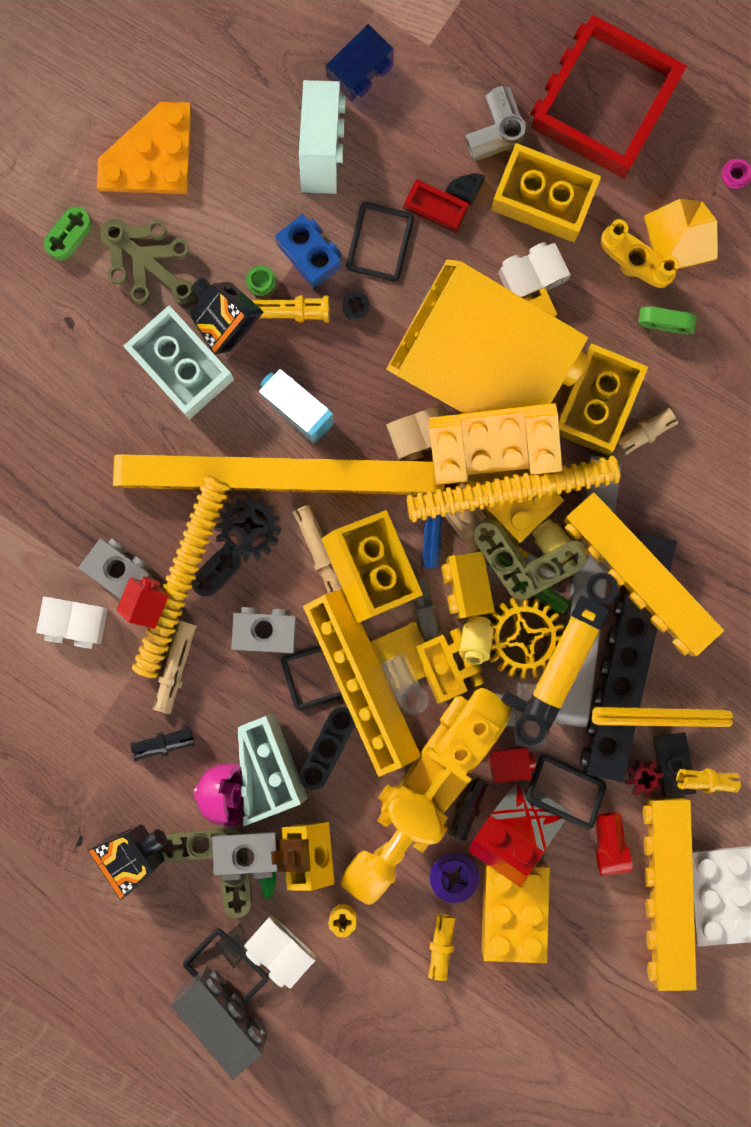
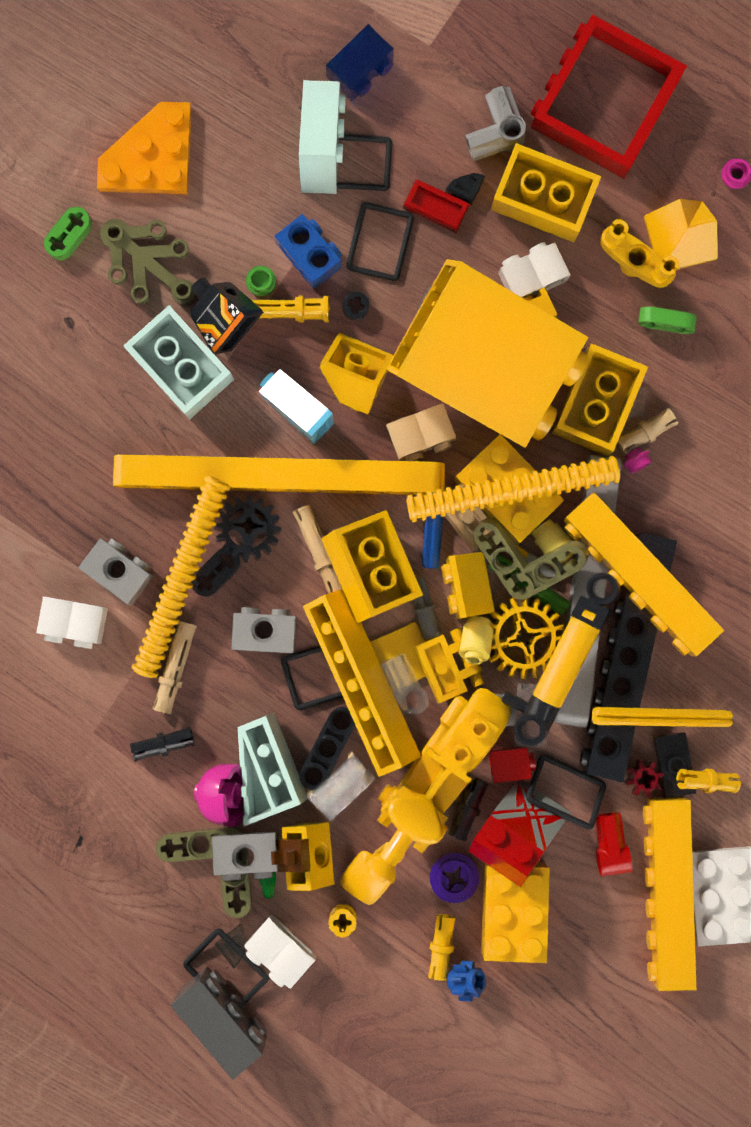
torso [88,824,167,900] -> none
red brick [116,576,169,629] -> none
yellow piece [429,403,562,485] -> none
none -> clear hinge [306,751,376,821]
none -> yellow slope [319,333,393,414]
none -> black piece [337,134,392,191]
none -> blue gear [447,961,486,1002]
none -> dark pink plate [623,448,652,474]

